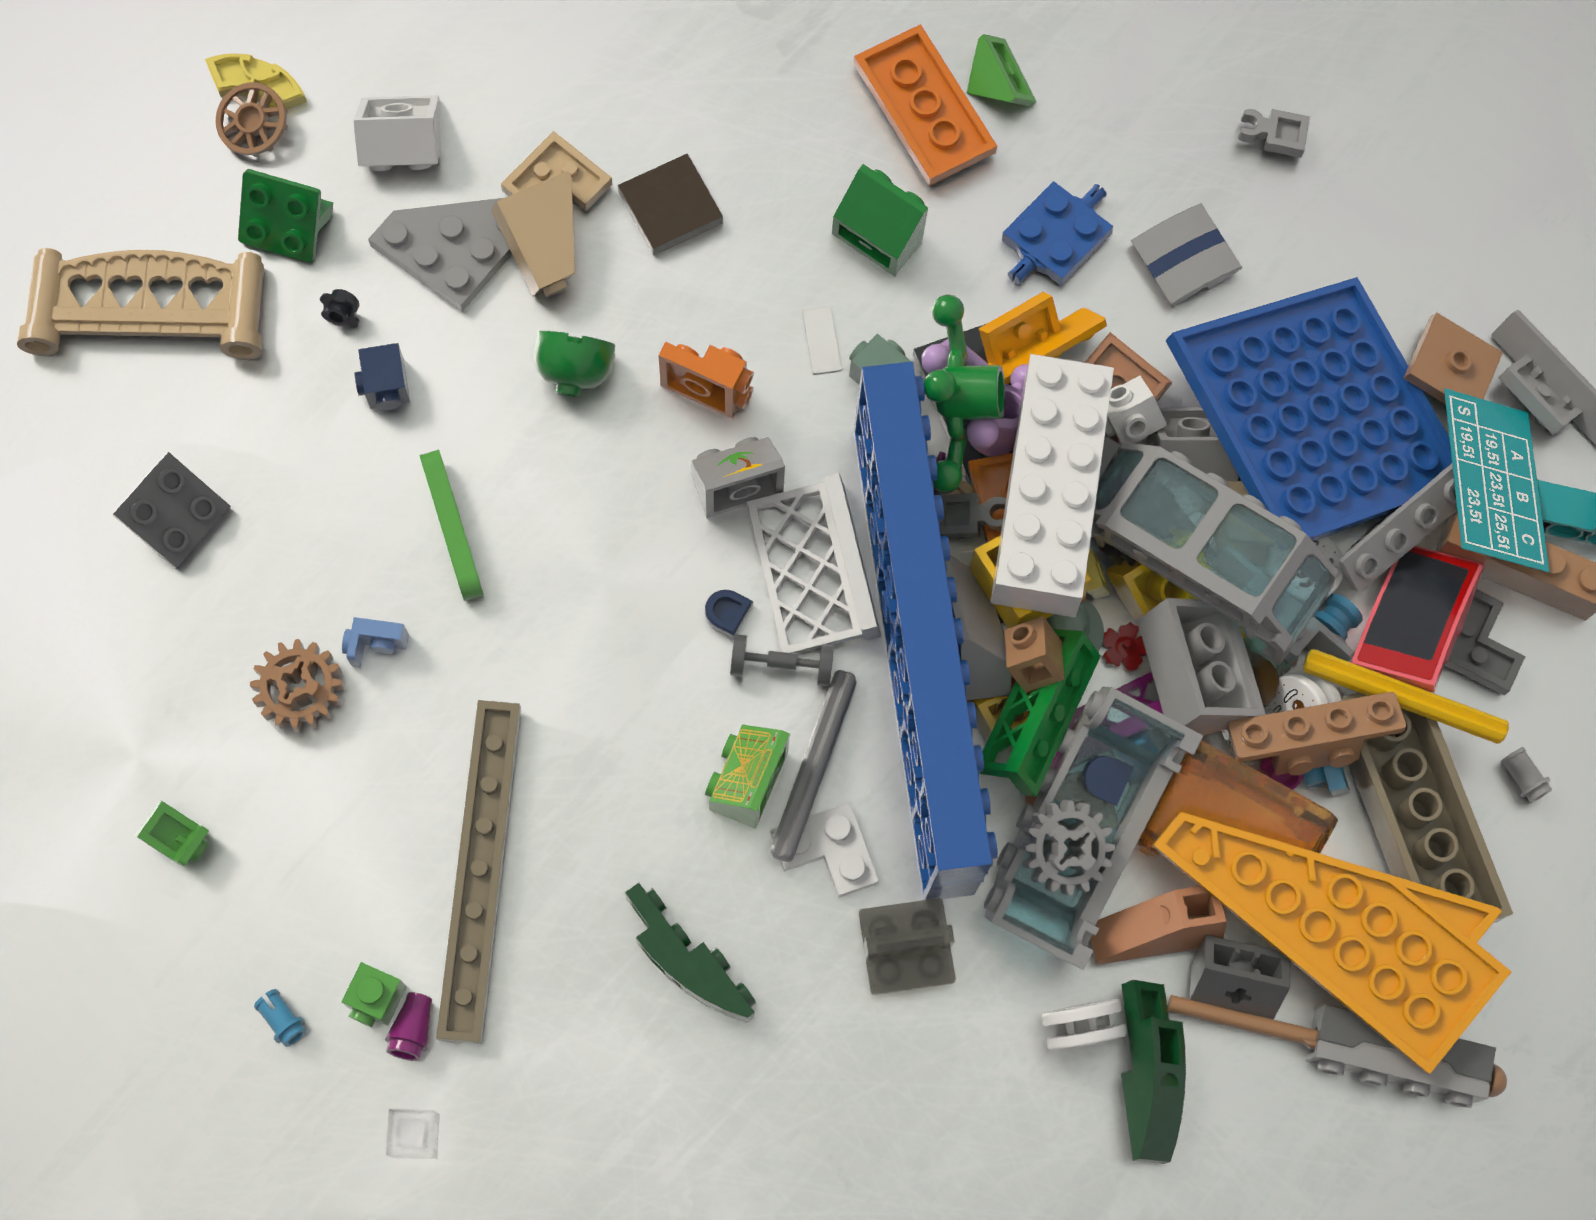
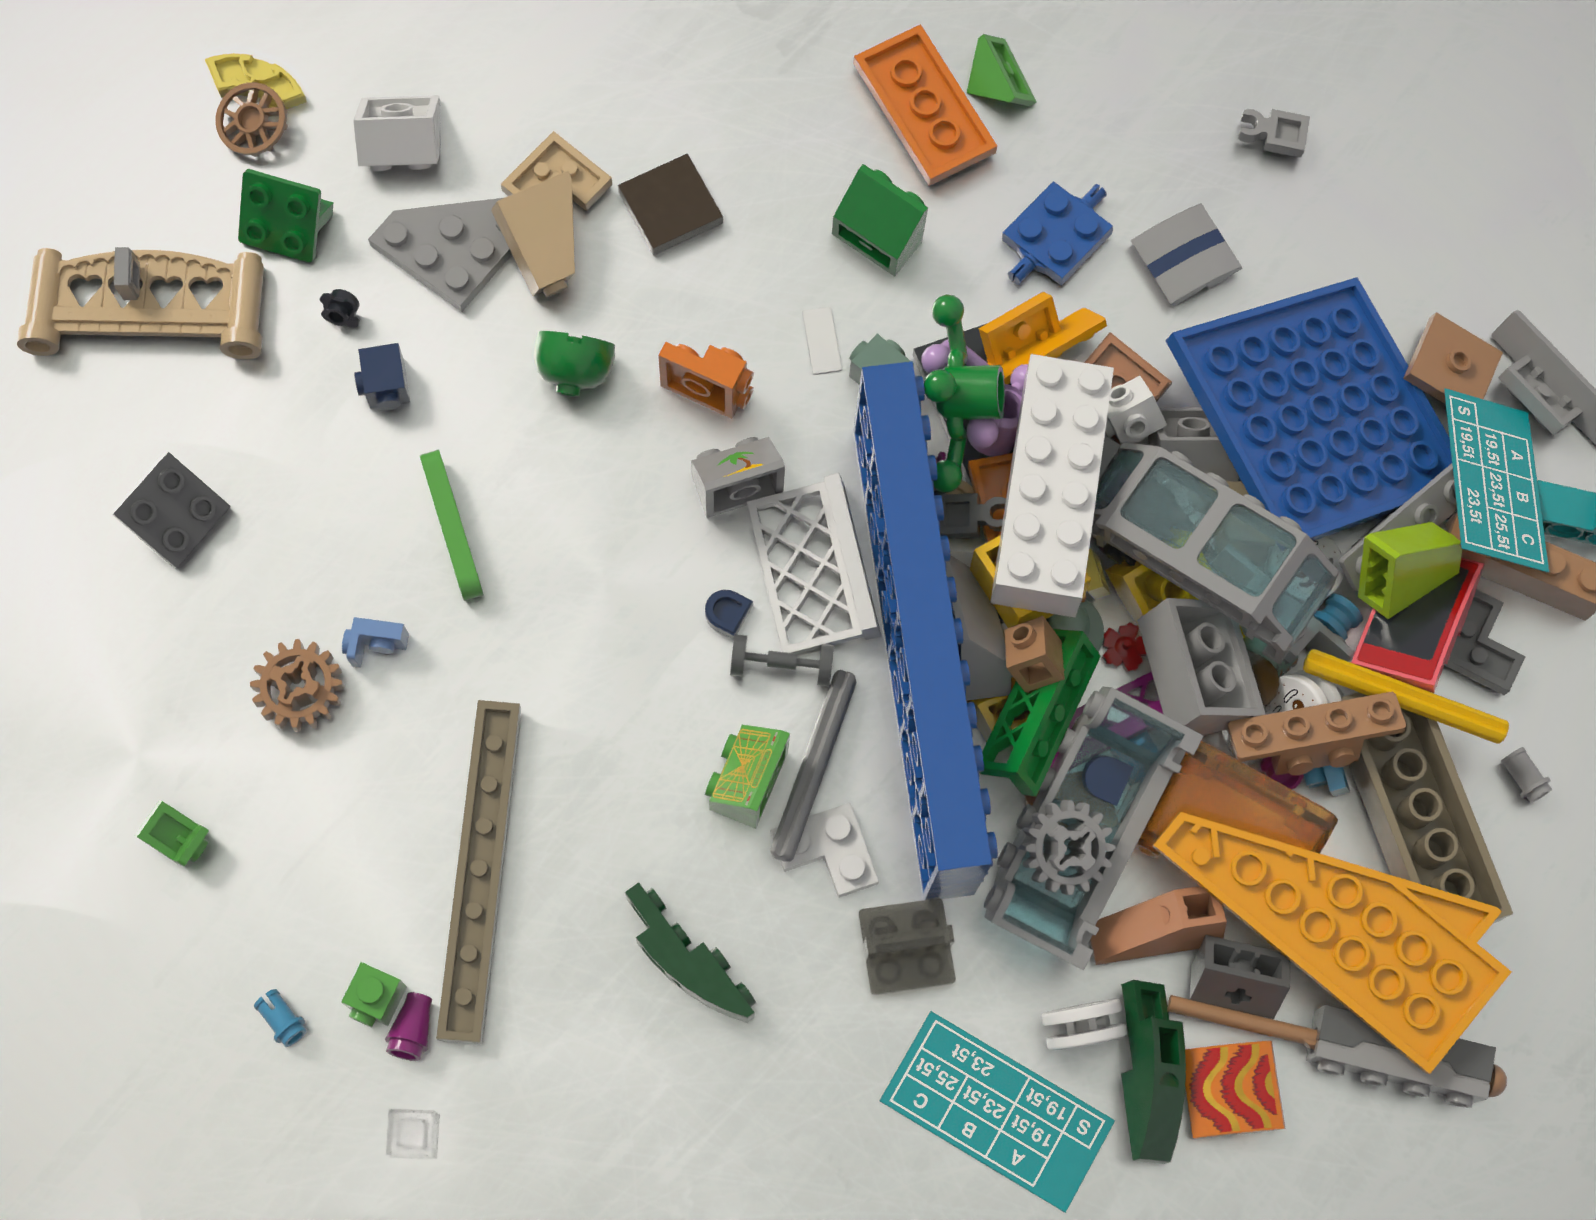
none -> light grey tile [114,247,140,300]
none -> teal sticker [879,1011,1115,1213]
none -> slope [1185,1040,1286,1139]
none -> lime slope [1358,522,1462,619]

